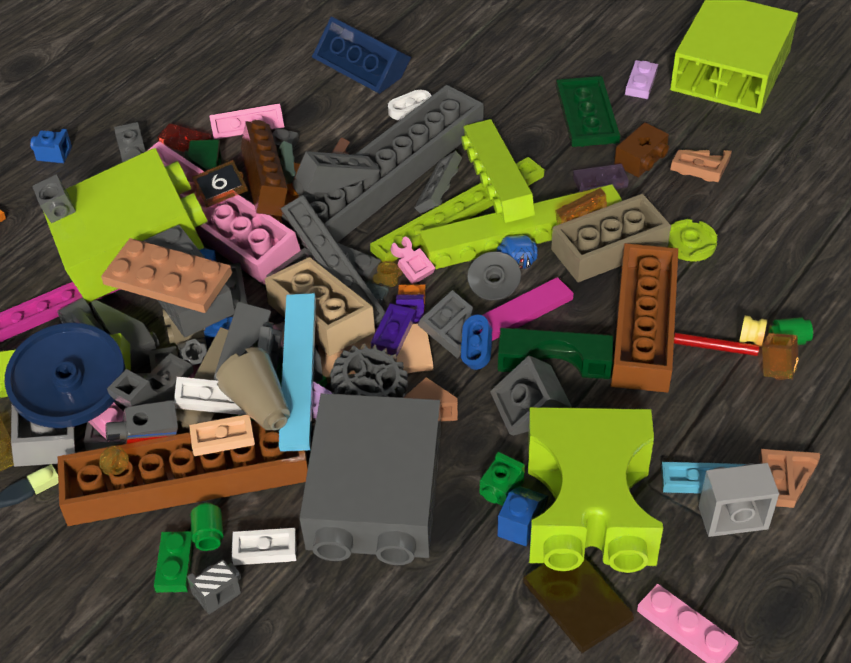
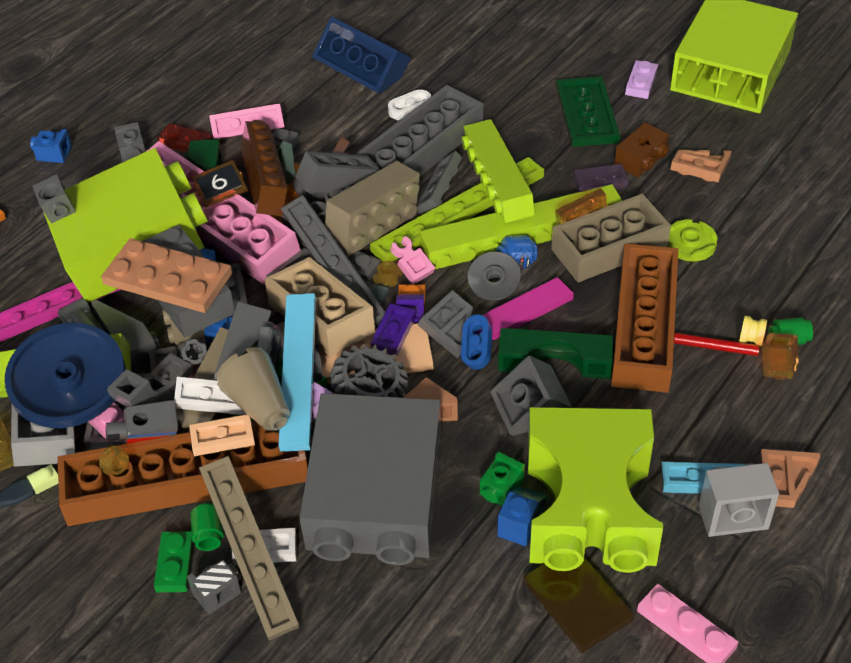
none -> dark tan plate [199,456,299,640]
none -> dark tan brick [325,161,420,257]

